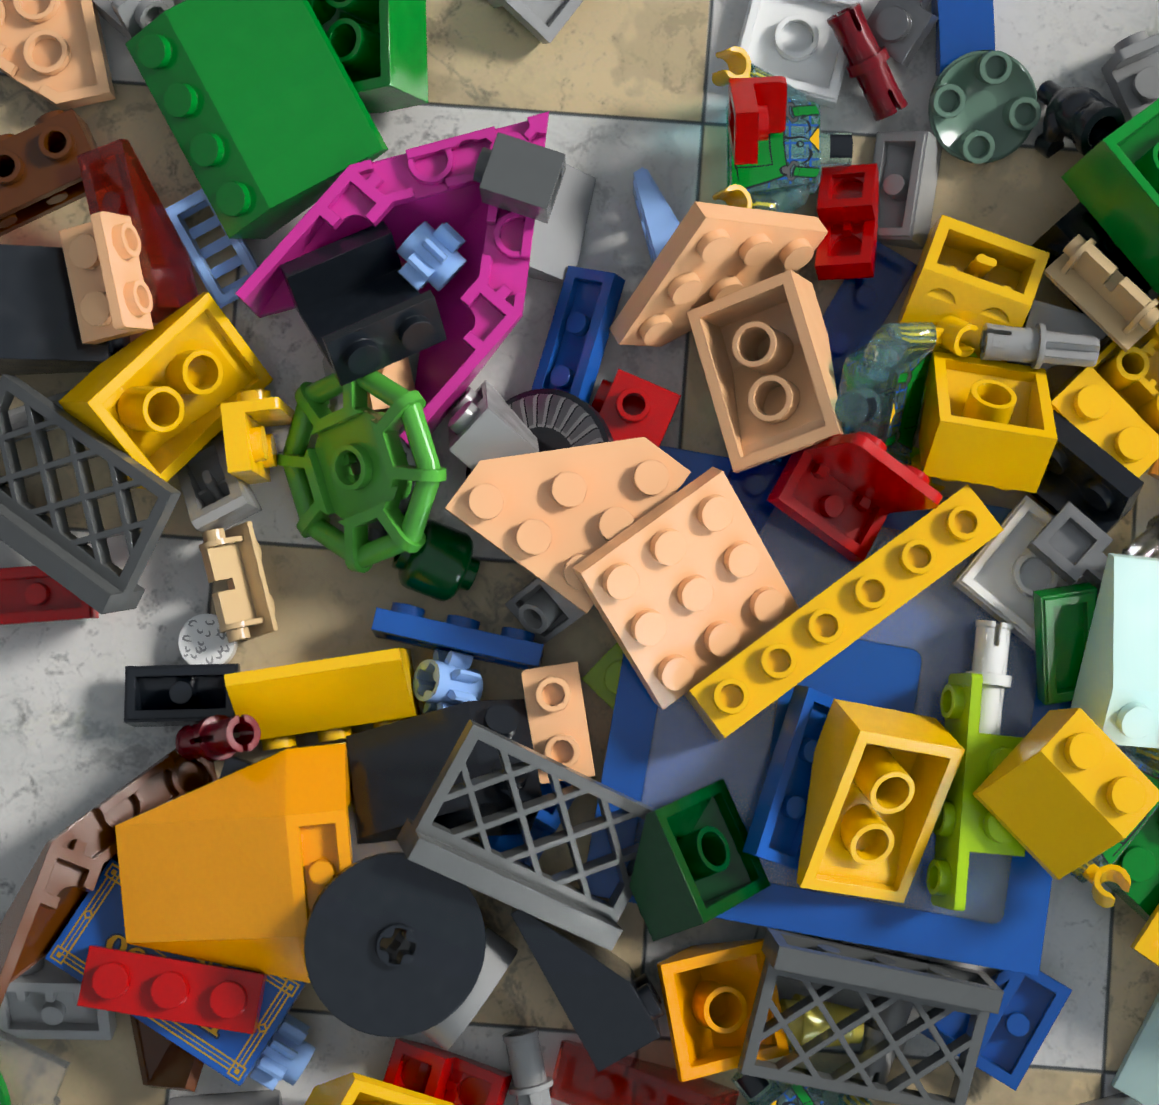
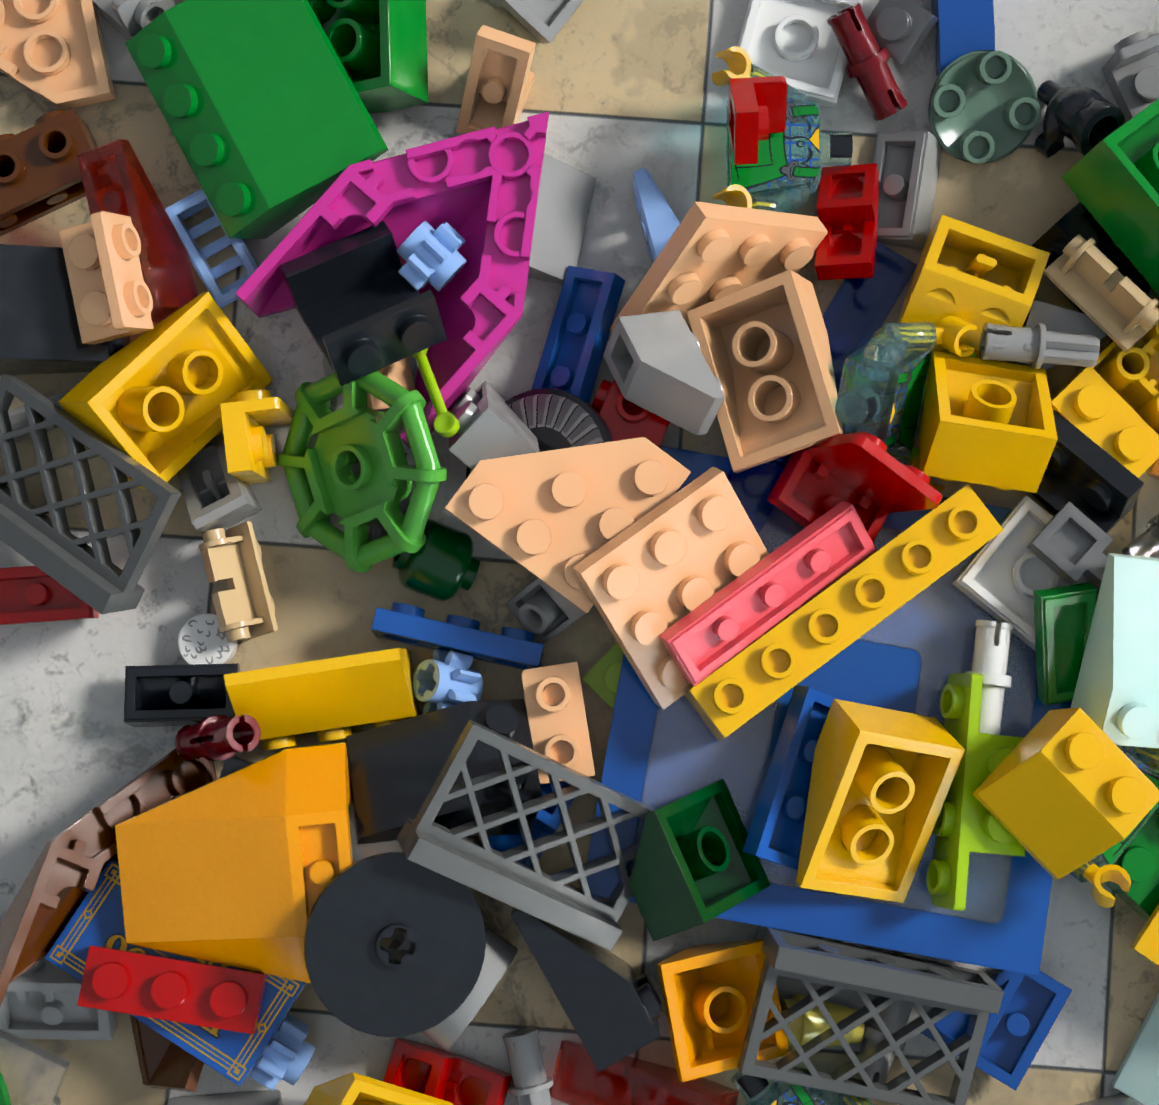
dark grey brick [473,132,566,224] -> none
none -> lime hinge [411,348,460,438]
none -> light nougat slope [456,25,536,134]
none -> light grey slope [603,310,725,435]
none -> coral tile [659,501,877,686]

